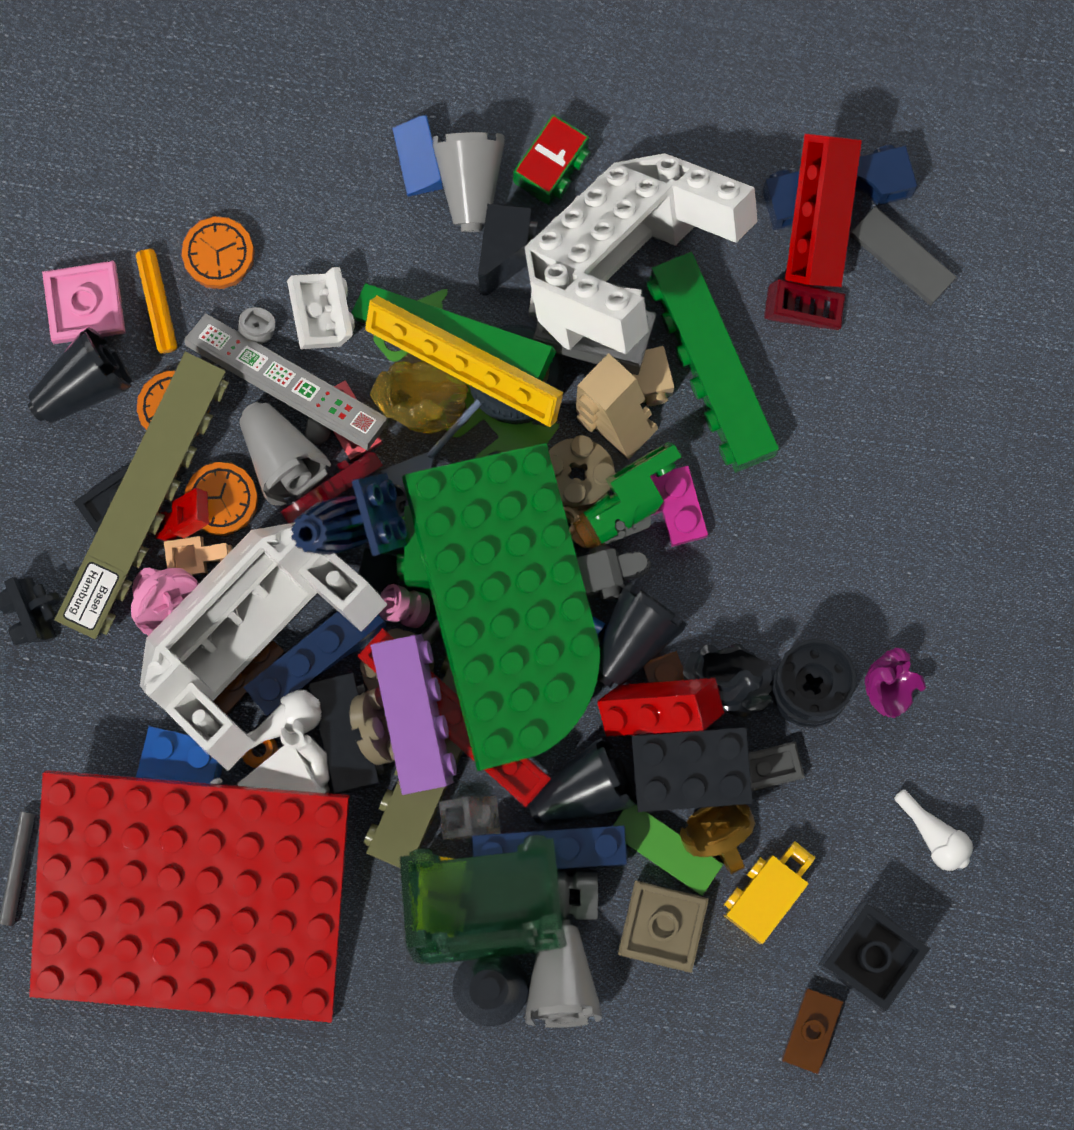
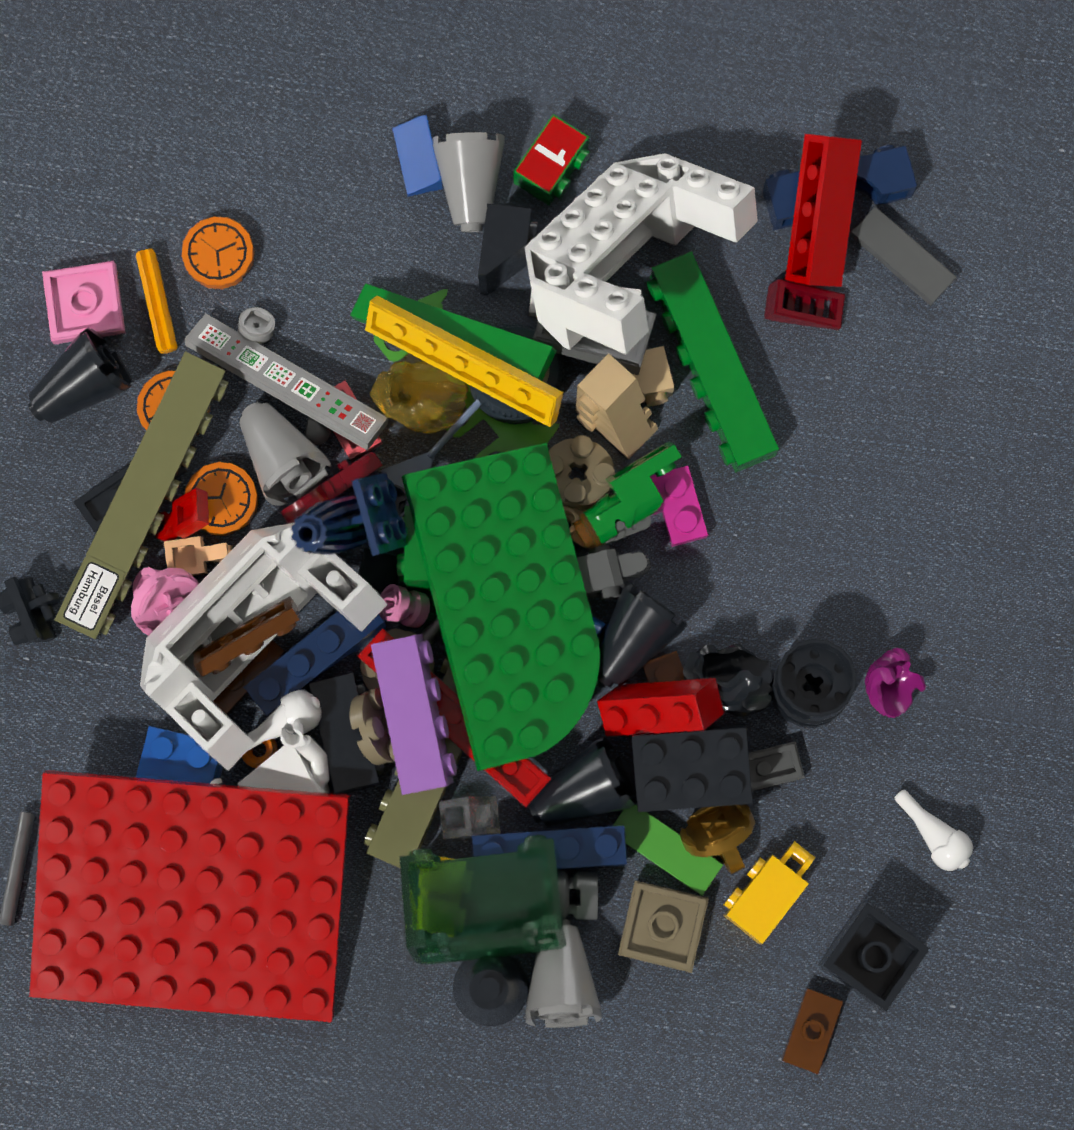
white bracket [287,267,355,349] -> none
none -> reddish brown plate [194,596,300,677]

